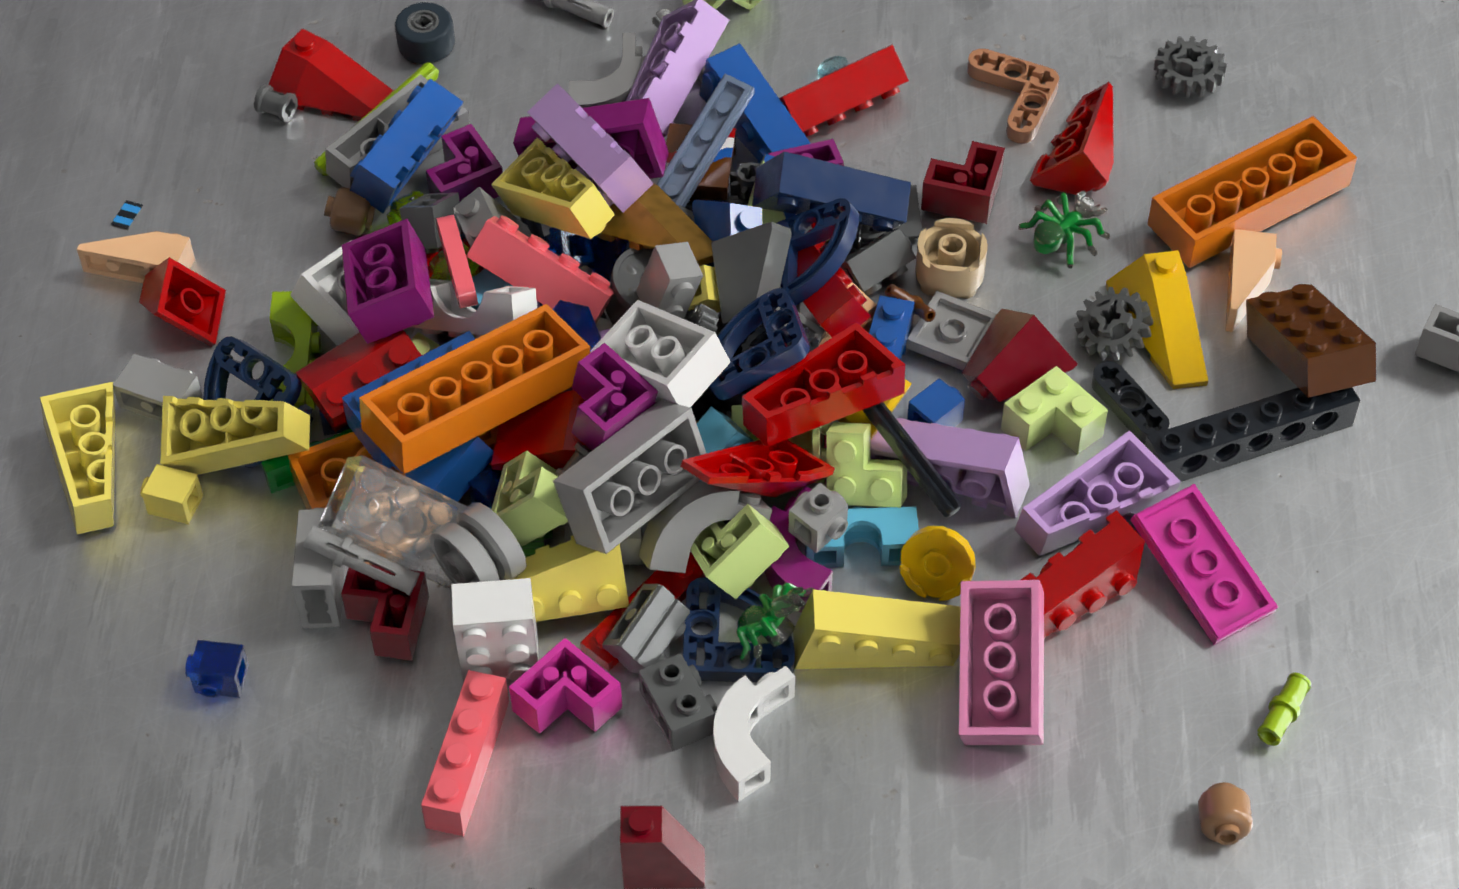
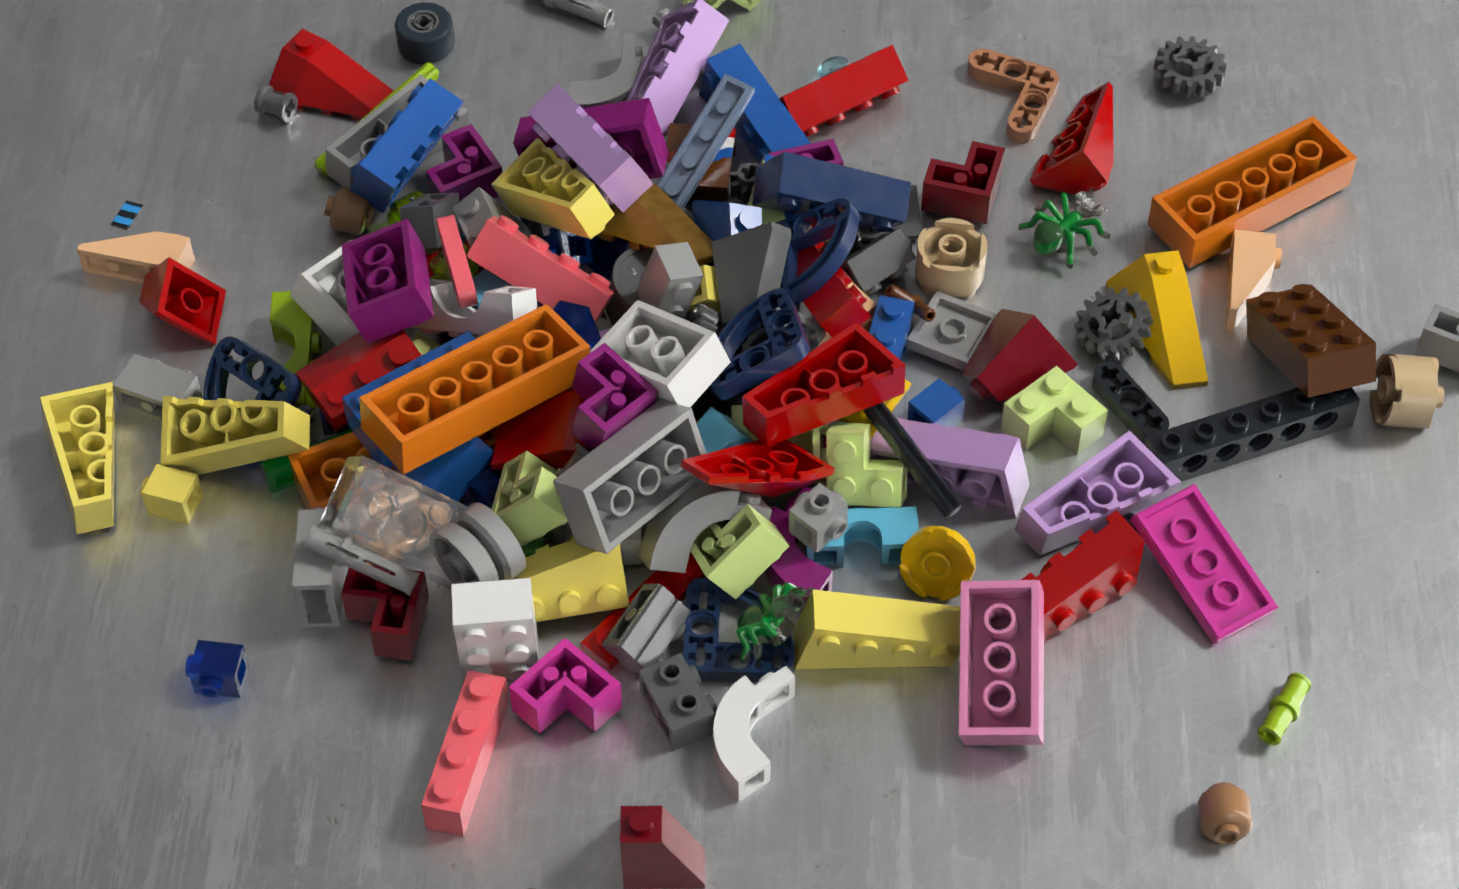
none -> tan brick [1370,354,1444,429]

